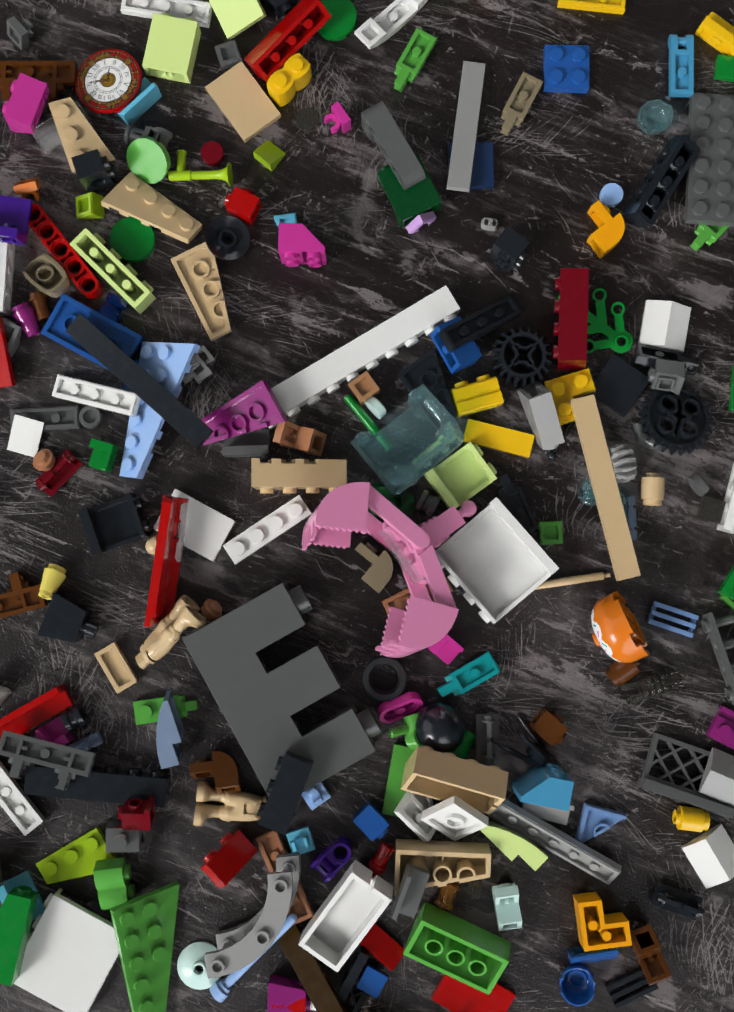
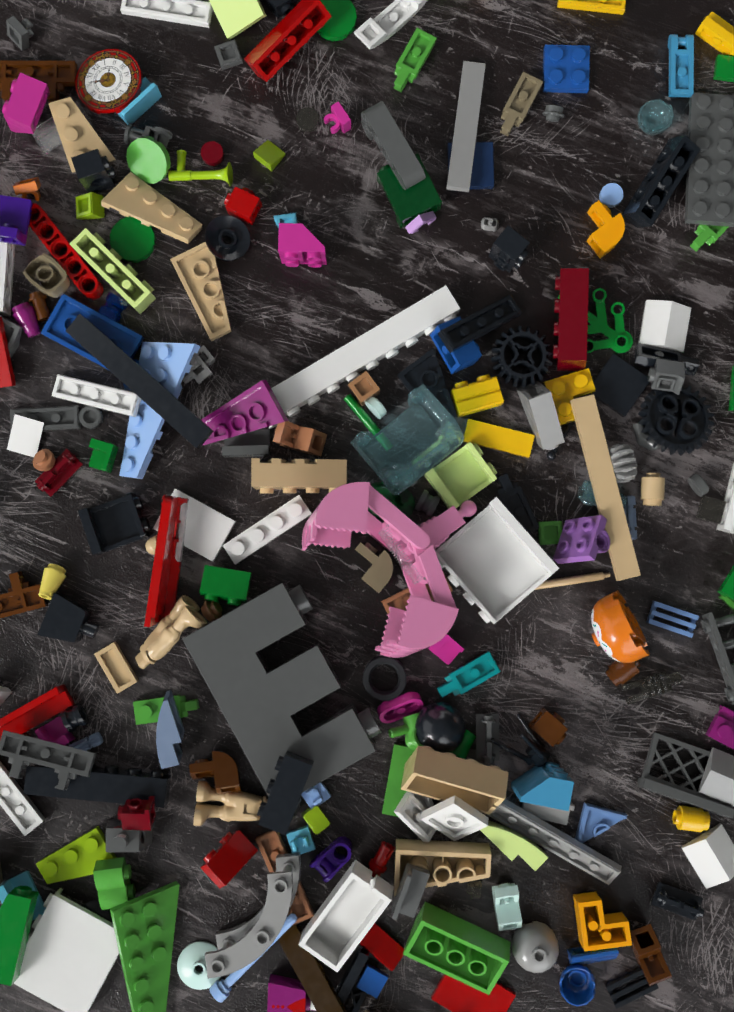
yellowish green brick [142,13,201,84] -> none
tan tile [205,61,281,143] -> none
yellow brick [267,53,312,107] -> none
blue brick [353,799,389,842] -> none
clear orange bush [434,882,460,910] -> none
none -> green brick [200,565,252,606]
none -> lime slope [301,806,330,835]
none -> light grey cylinder [511,921,559,973]
none -> dark grey plate [542,105,565,122]
none -> medium lavender plate [553,515,610,564]

